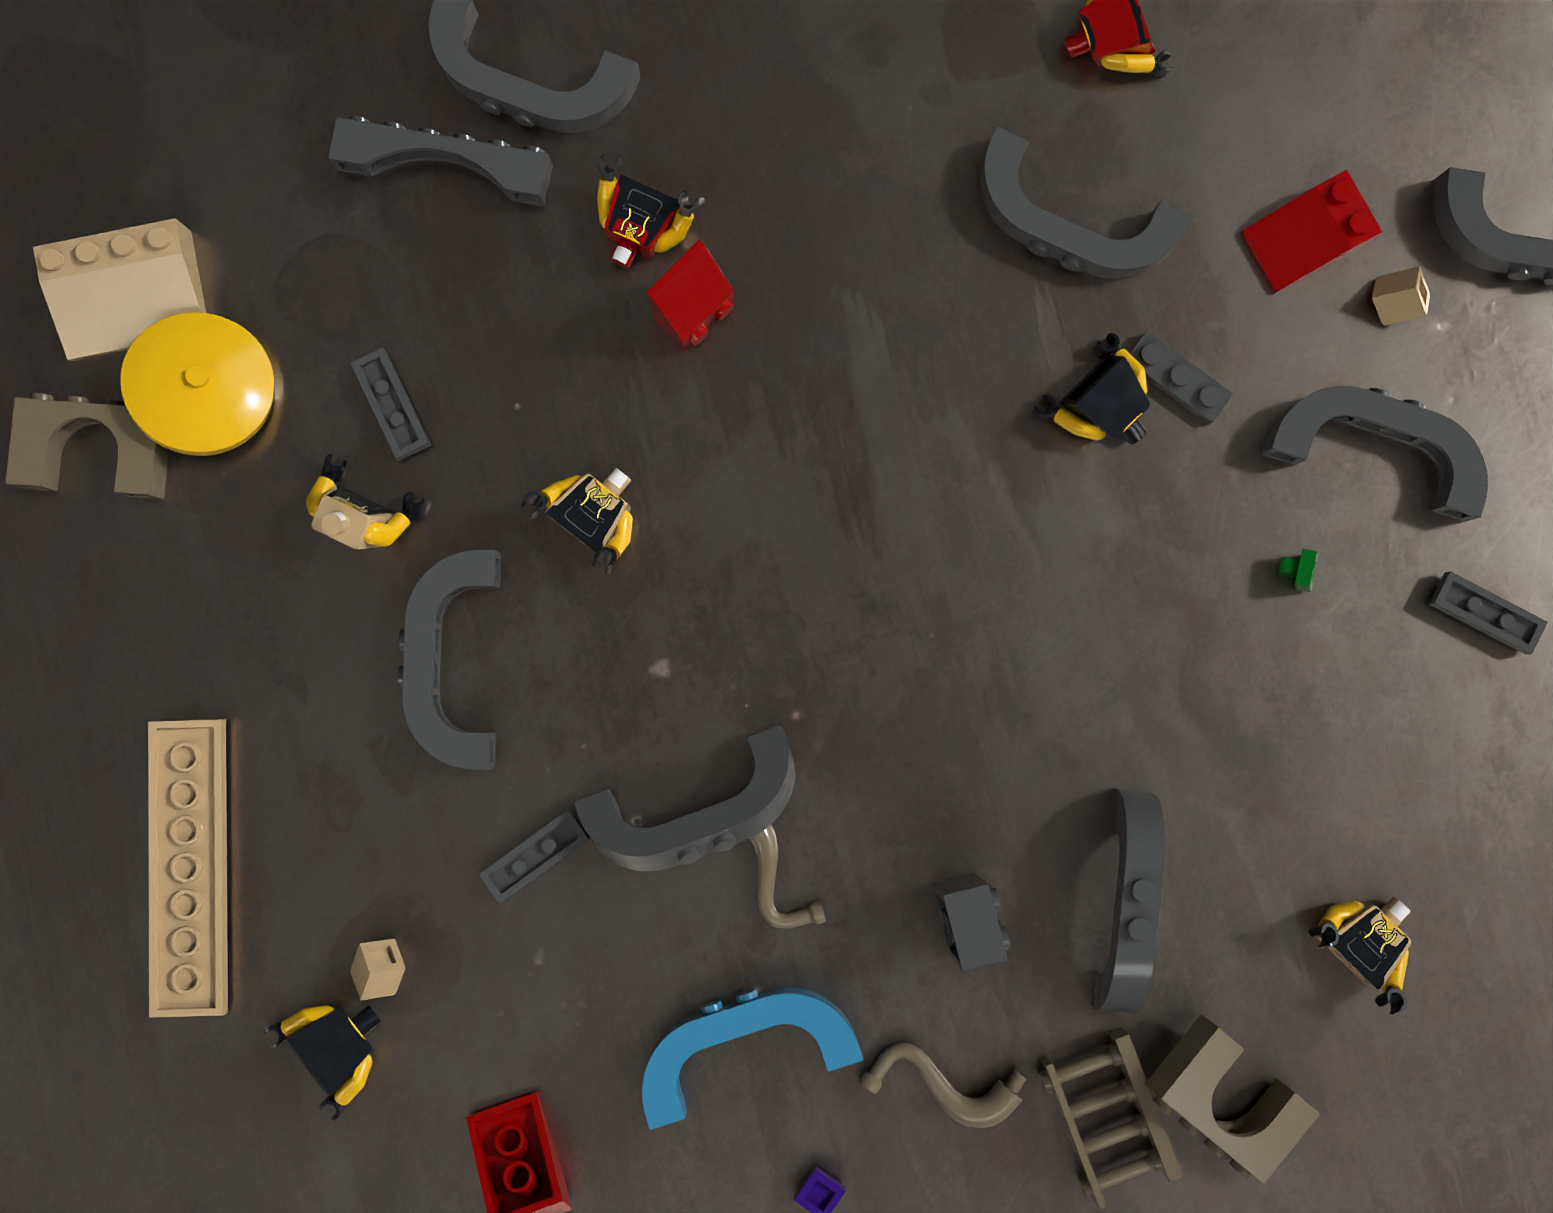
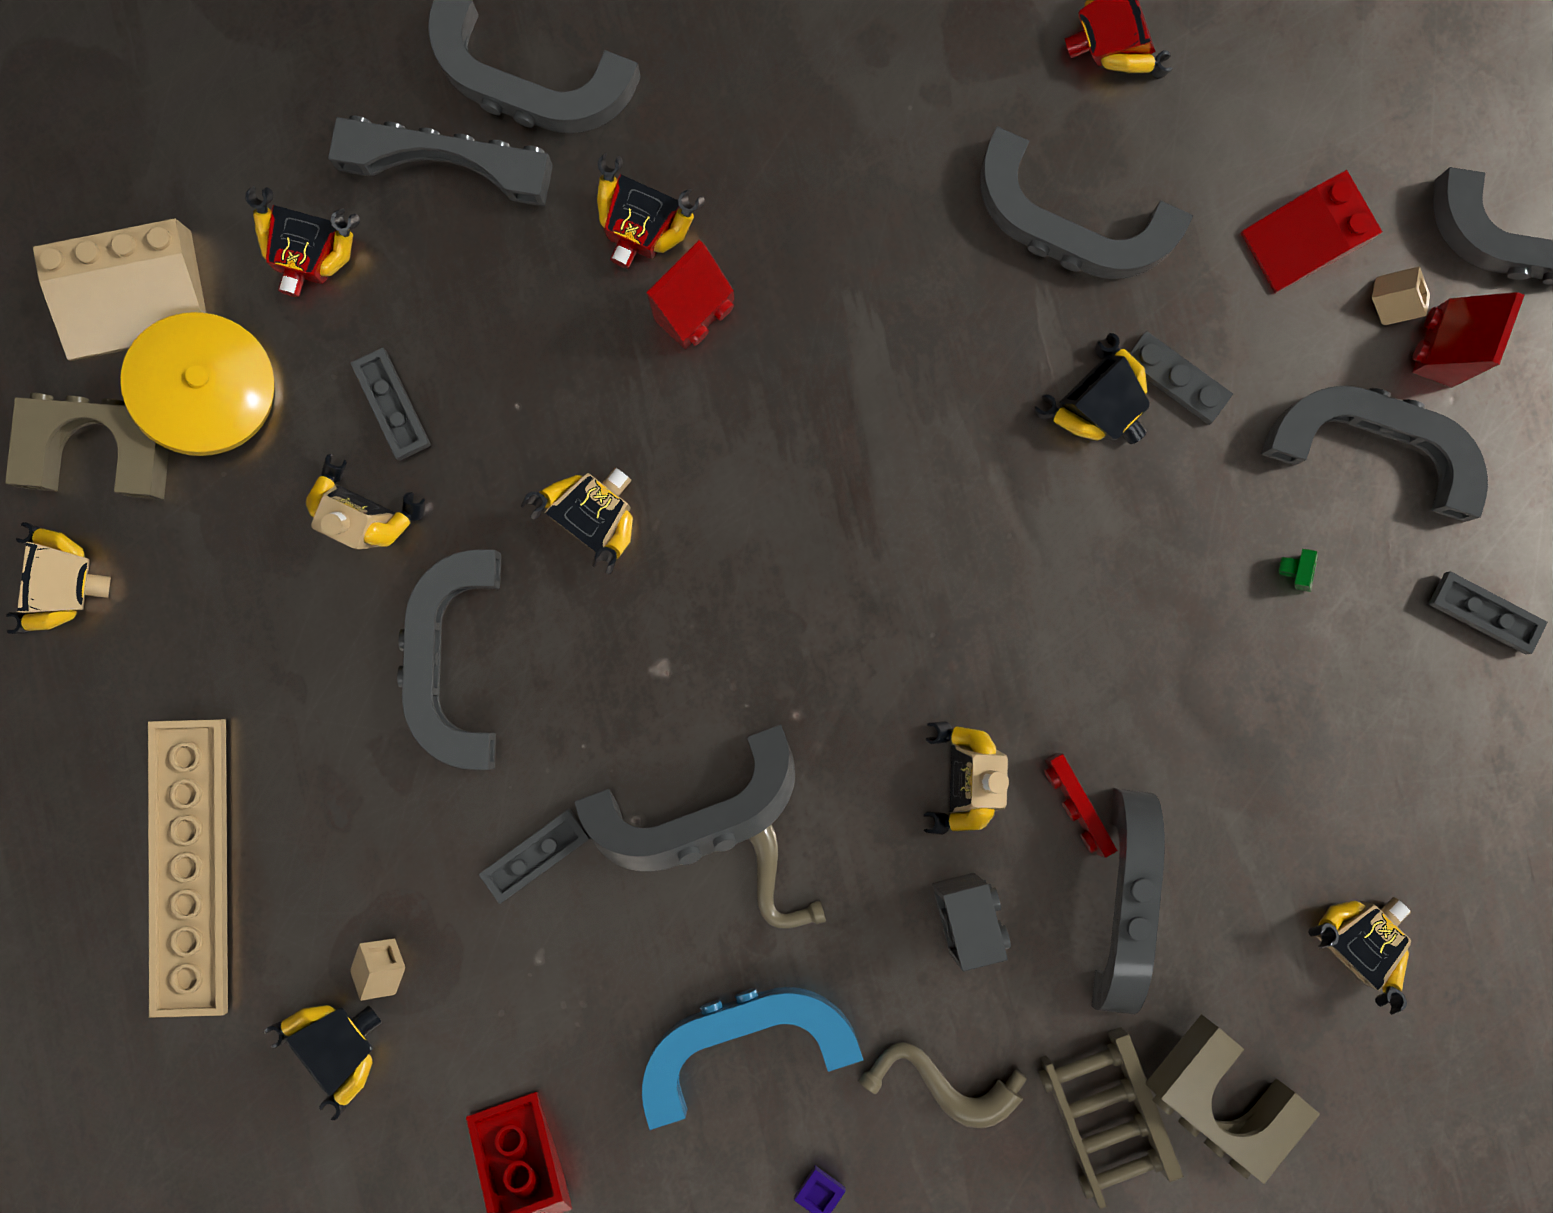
none -> torso [6,522,111,634]
none -> torso [245,186,360,297]
none -> torso [924,721,1009,835]
none -> red plate [1044,753,1118,858]
none -> red slope [1412,292,1525,388]

